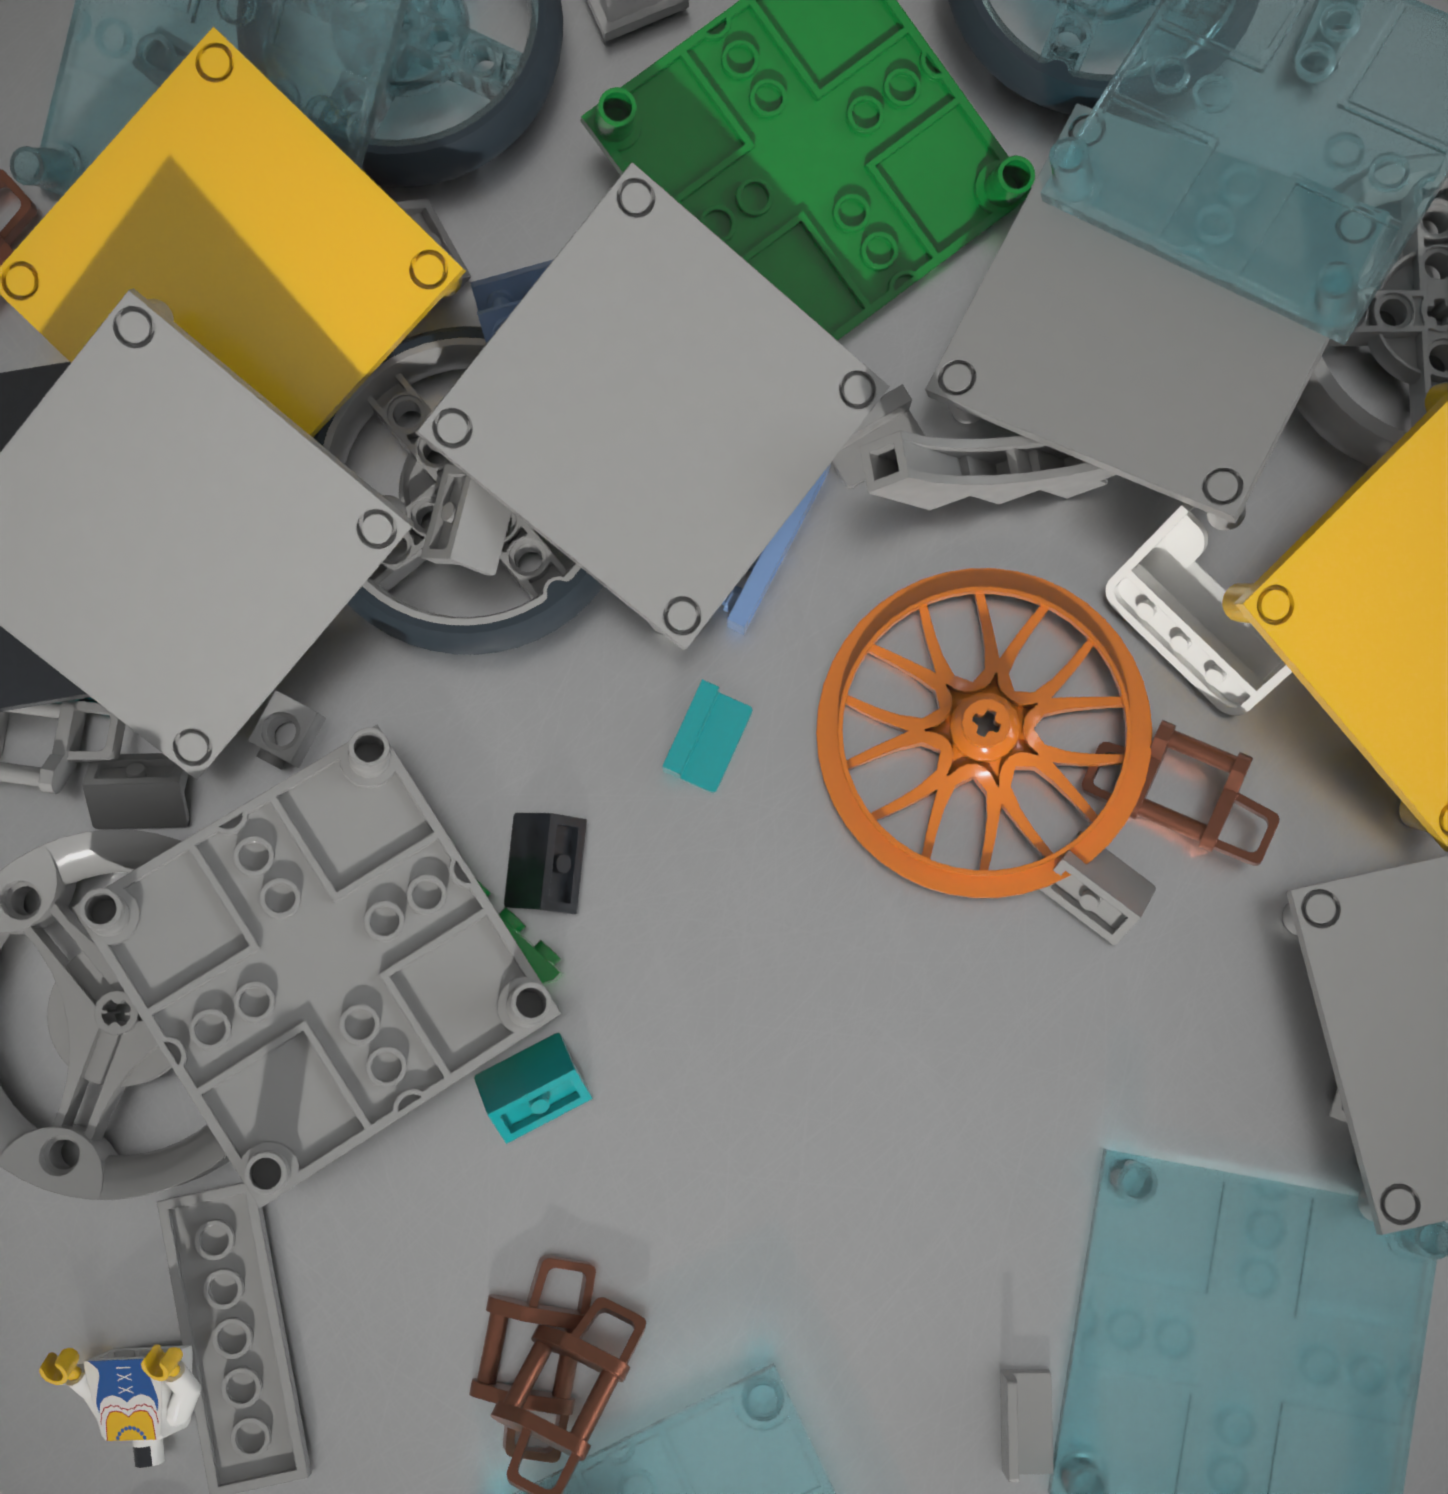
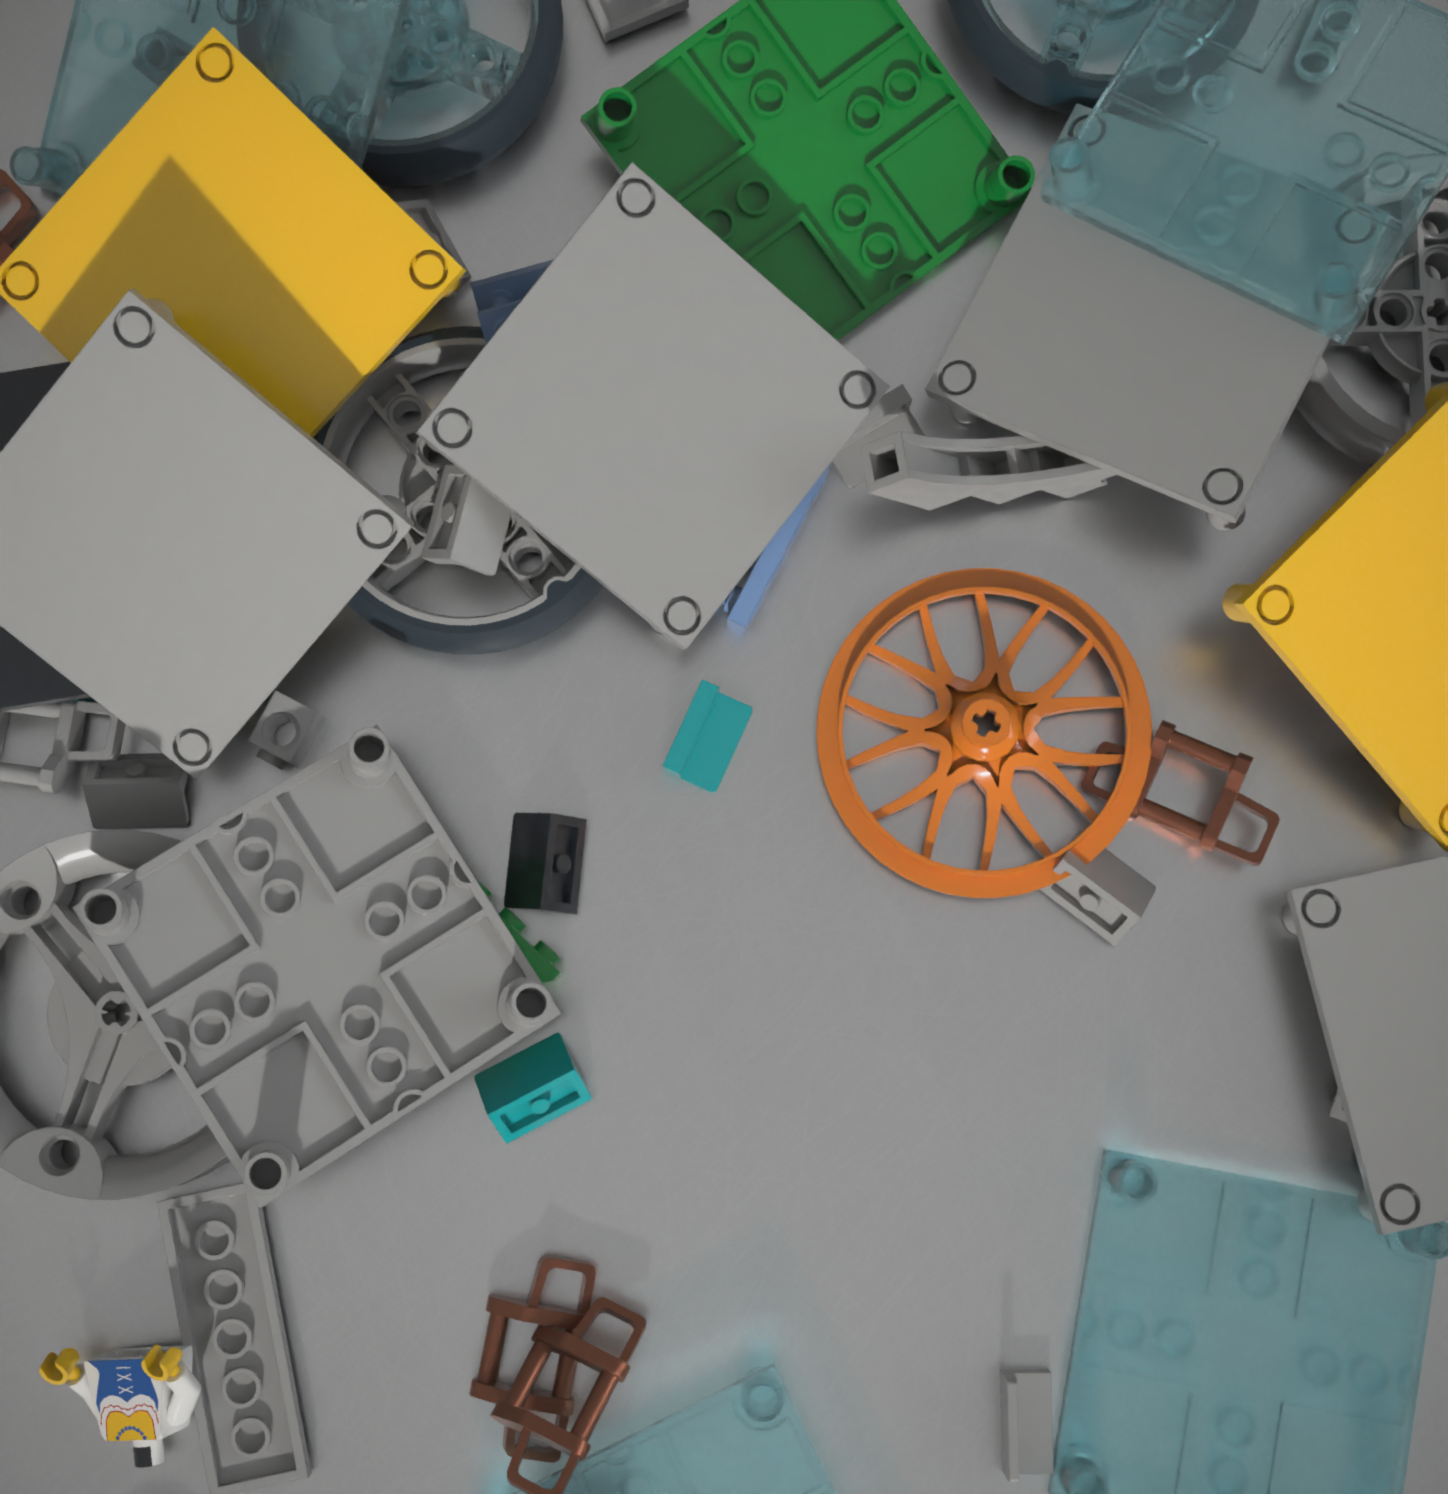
white windscreen [1106,503,1292,716] -> none

